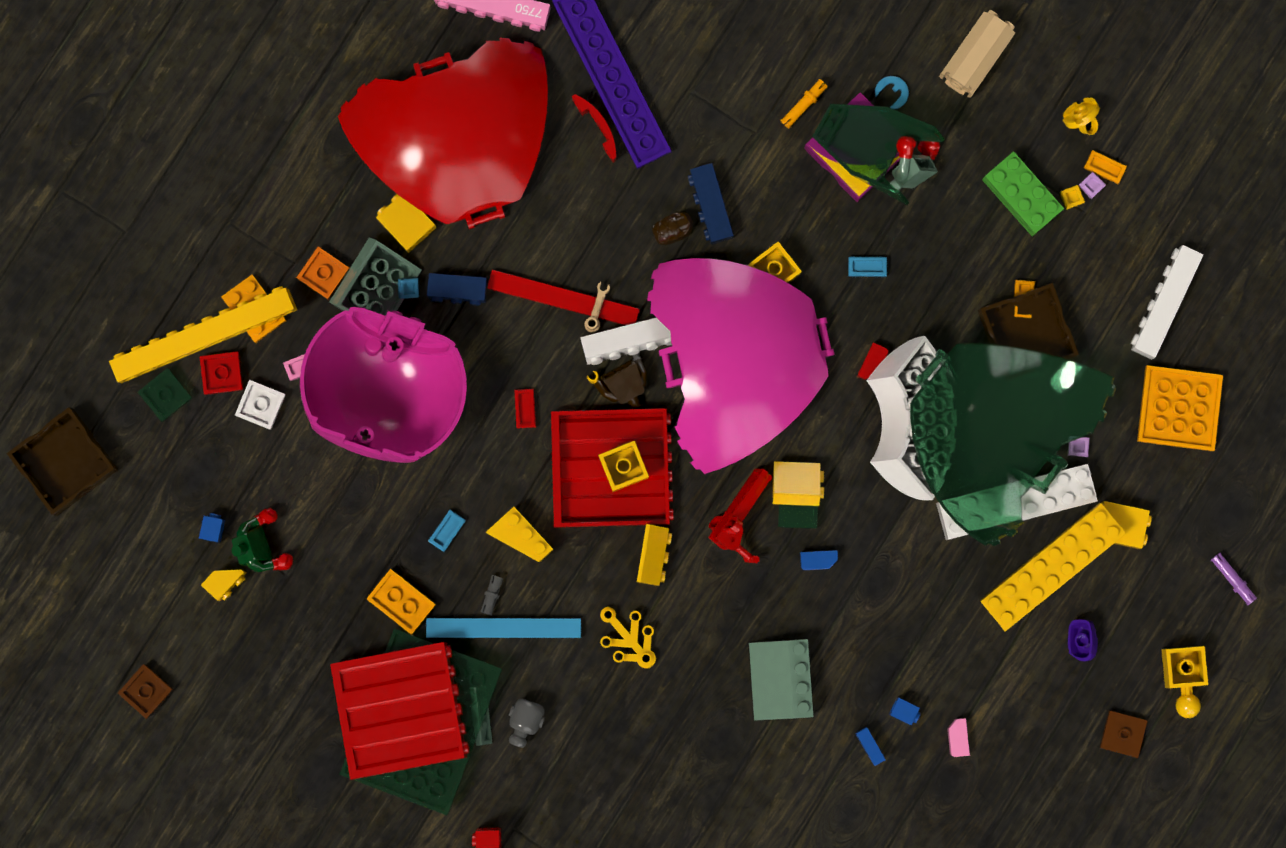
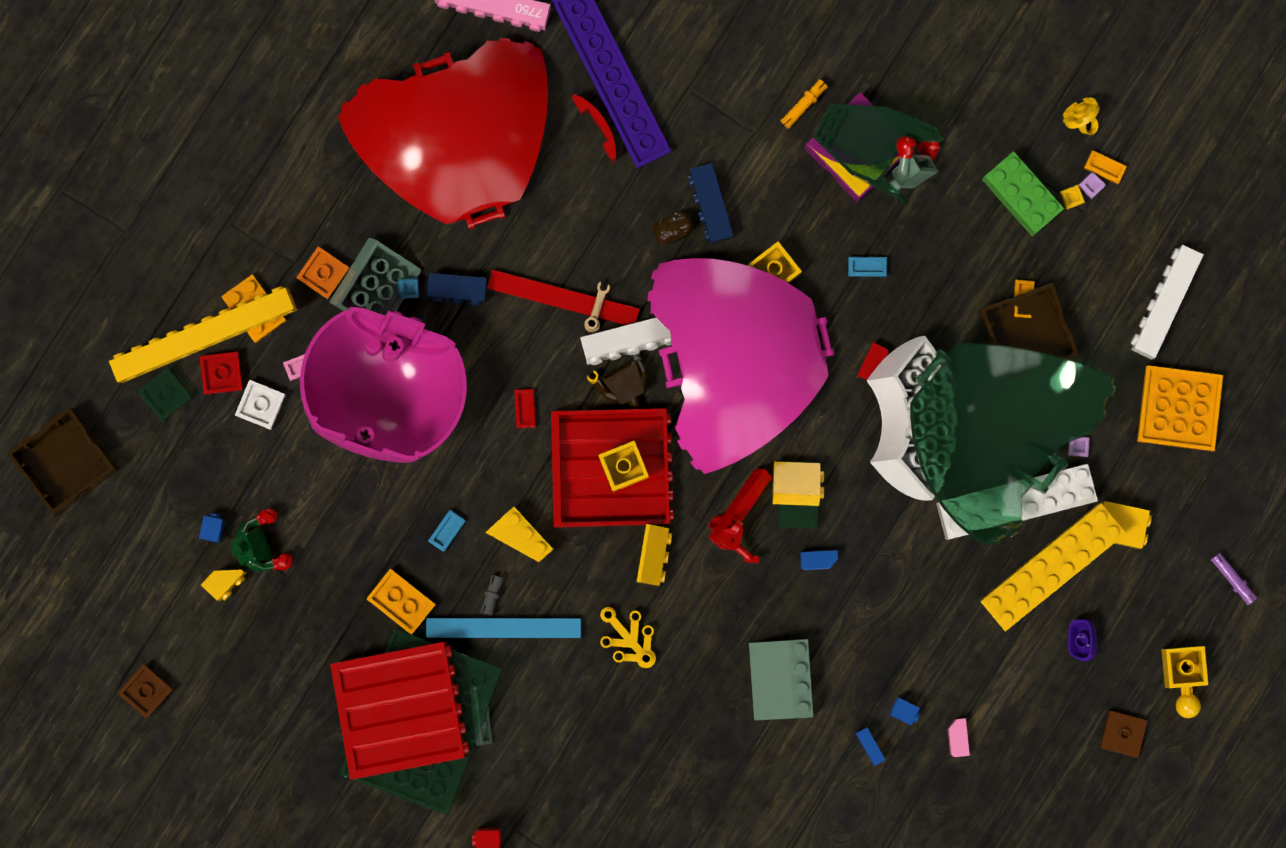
yellow brick [376,194,436,253] -> none
dark grey piece [509,699,545,748] -> none
dark azure head [875,76,909,110] -> none
tan brick [939,10,1015,98] -> none

